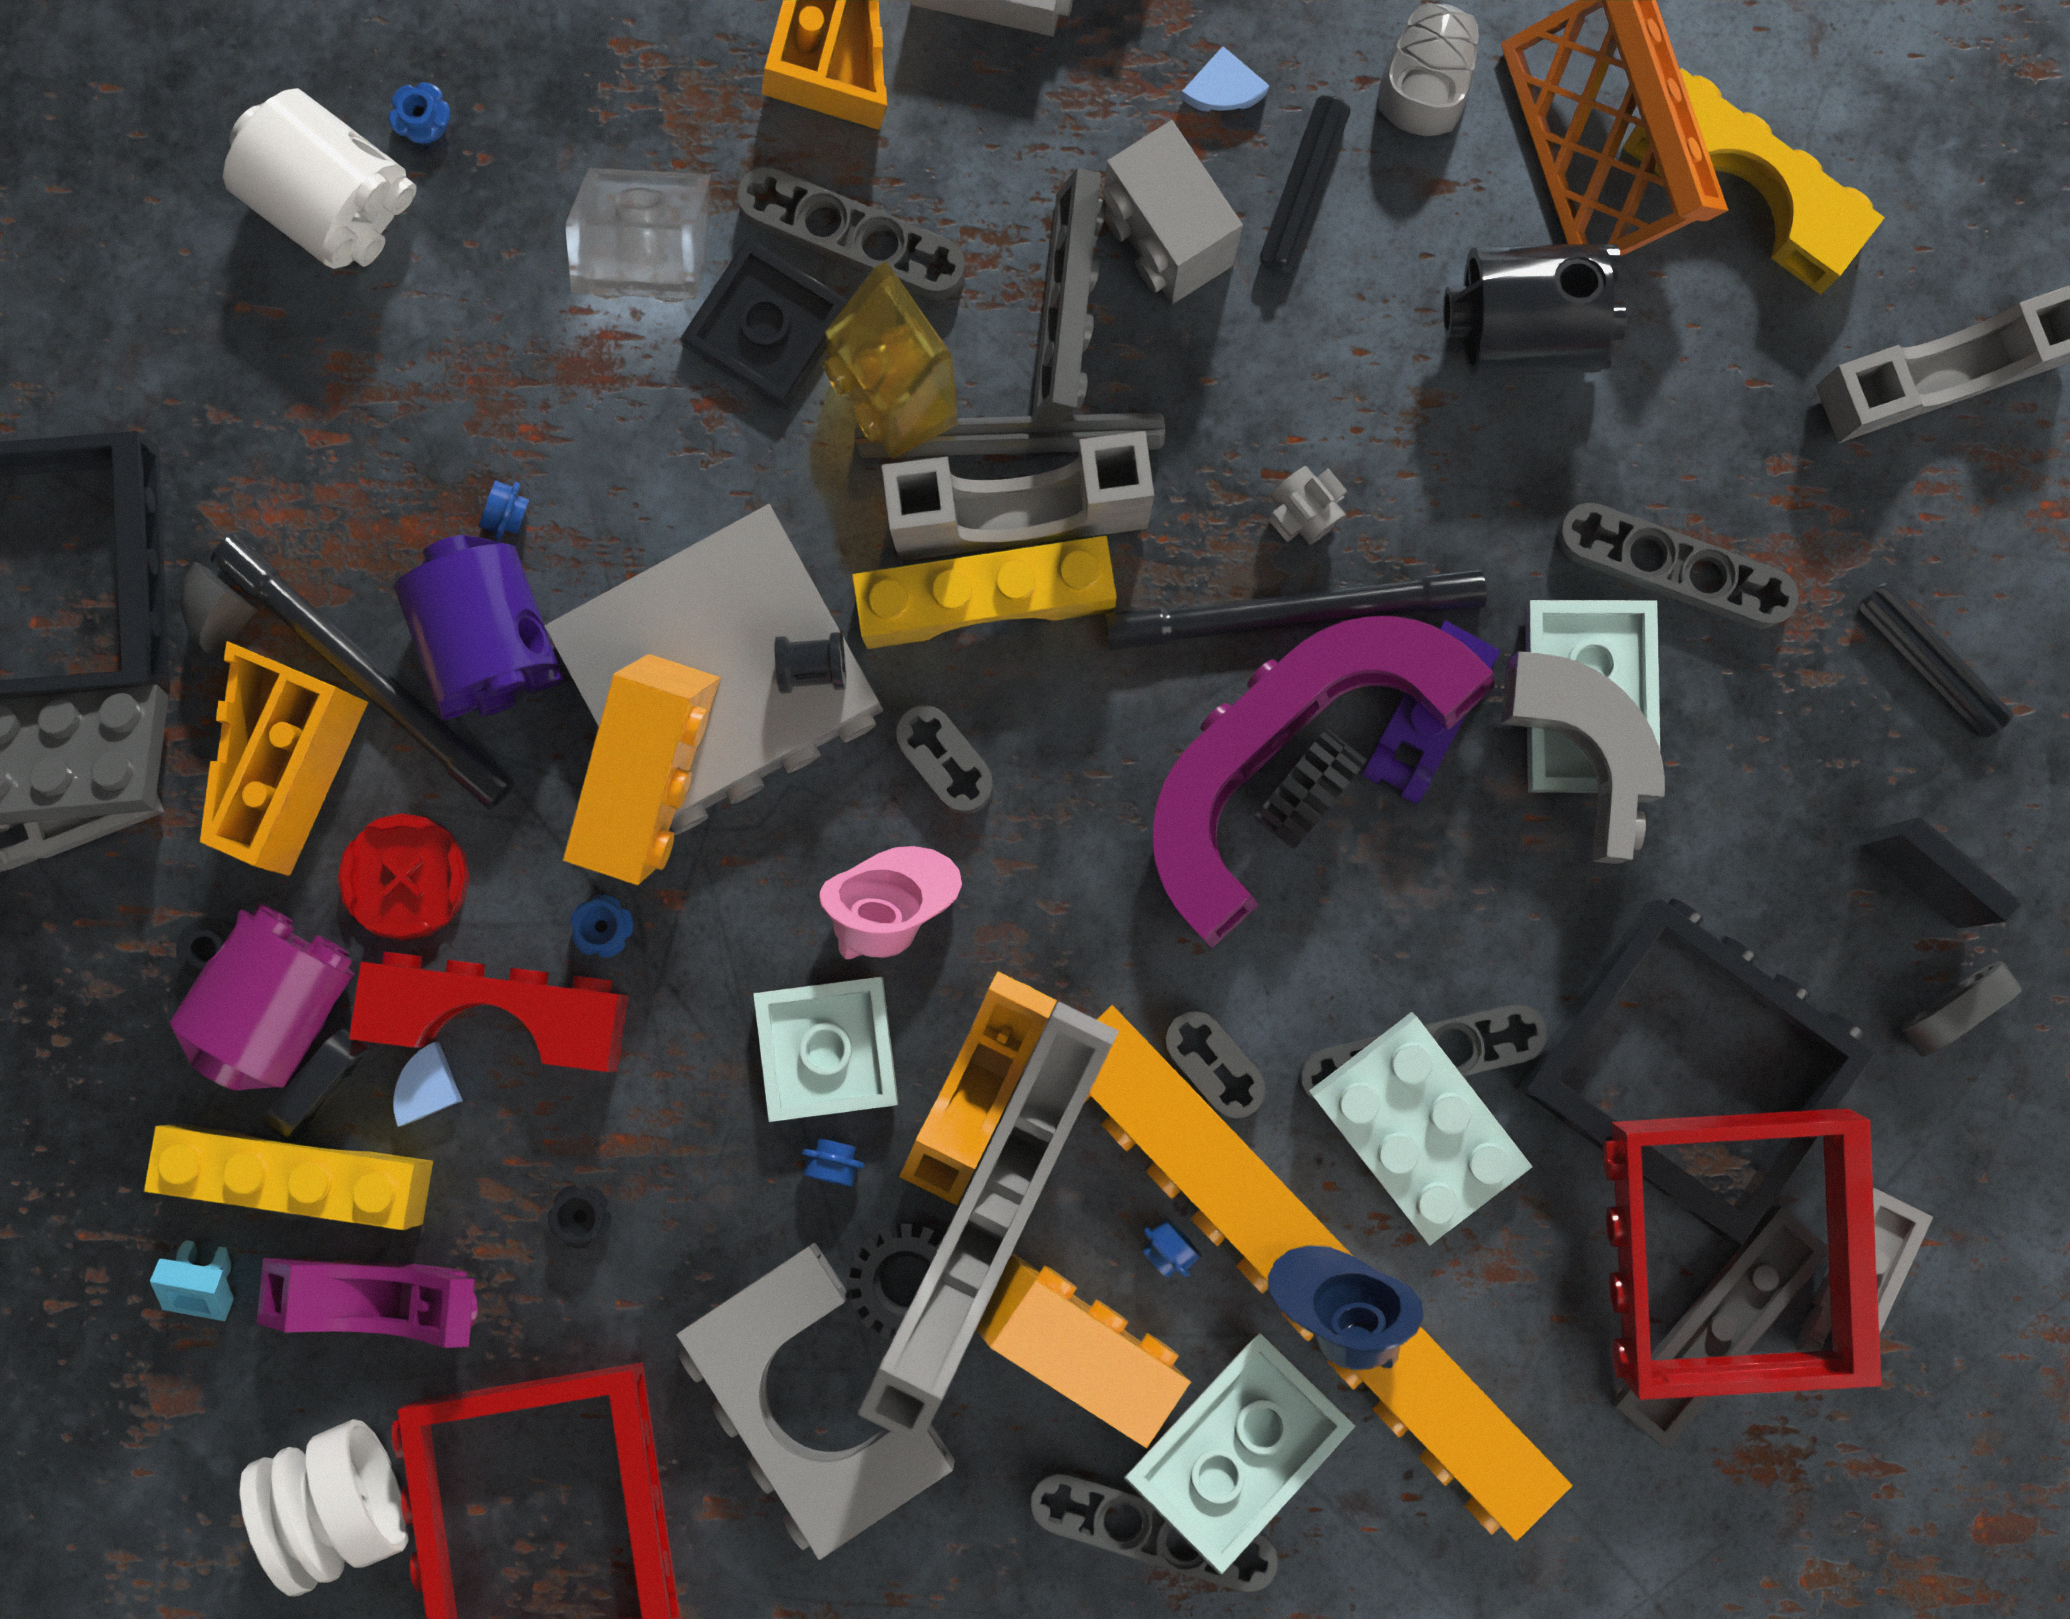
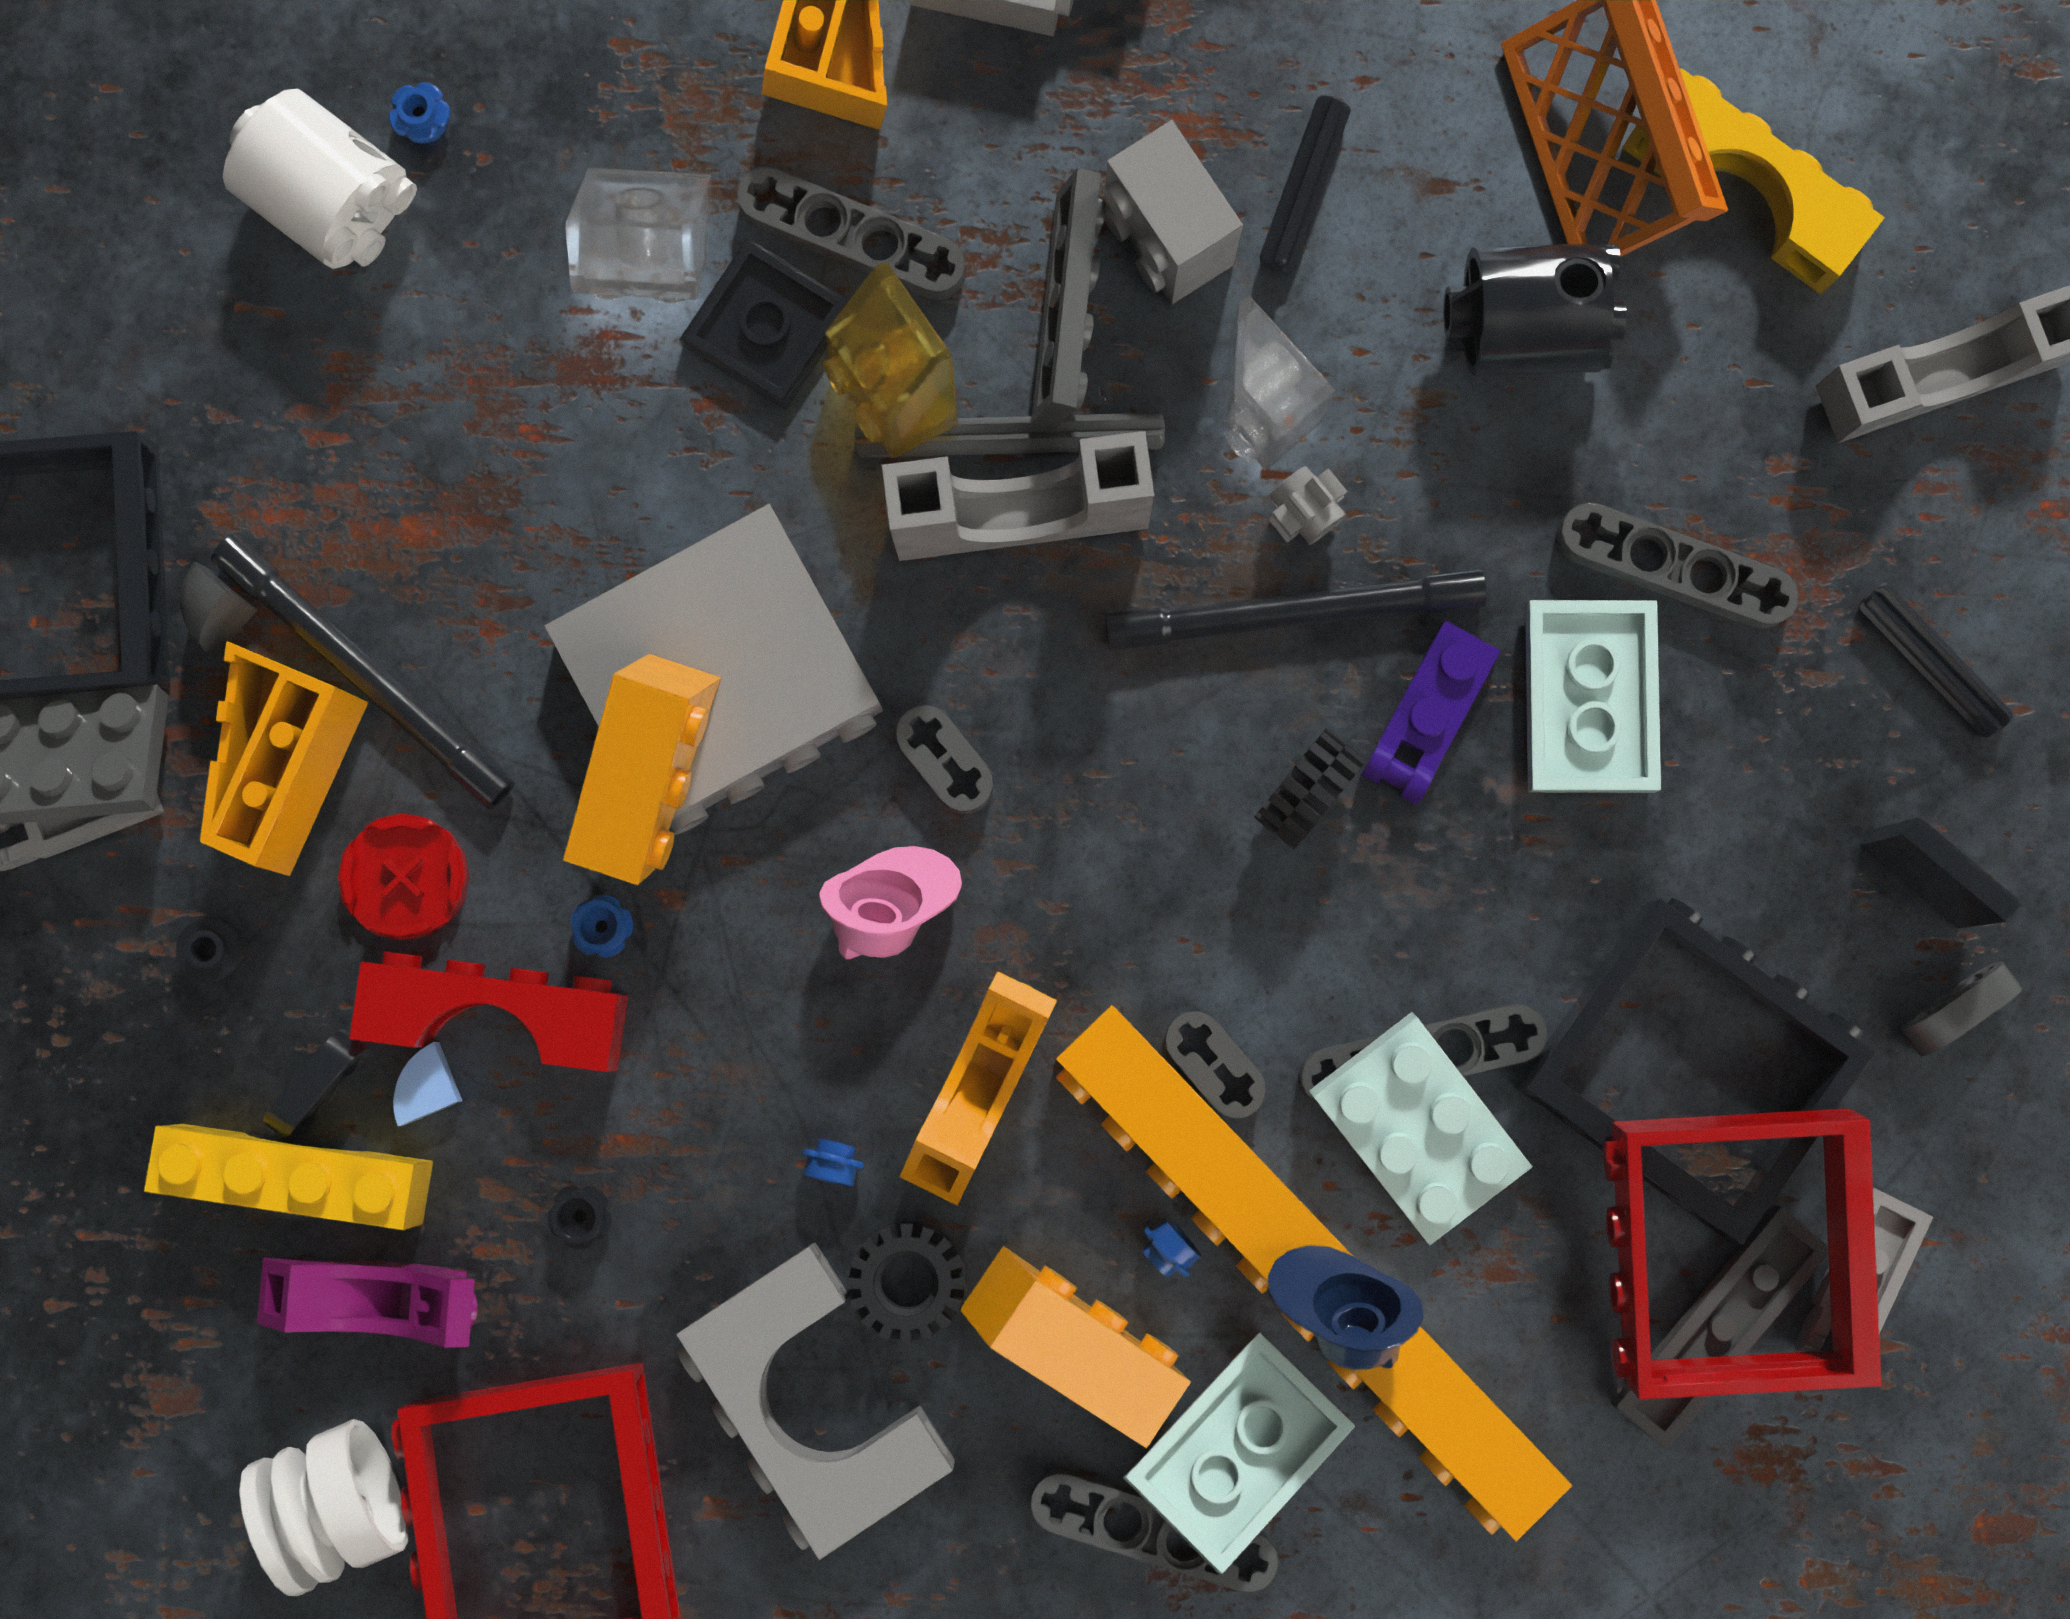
medium azure tile [150,1240,234,1321] -> none
magenta cylinder [169,902,355,1091] -> none
dark purple cylinder [393,535,564,720] -> none
blue plate [478,480,529,541] -> none
light aqua plate [754,977,899,1122] -> none
black bush [774,632,847,694] -> none
yellow arch [852,535,1117,649] -> none
light grey arch [858,1002,1119,1445] -> none
magenta arch [1153,616,1495,948] -> none
light blue tile [1181,47,1269,112] -> none
light grey piece [1378,2,1479,136] -> none
light grey arch [1501,651,1665,864] -> none
none -> clear slope [1224,295,1336,471]

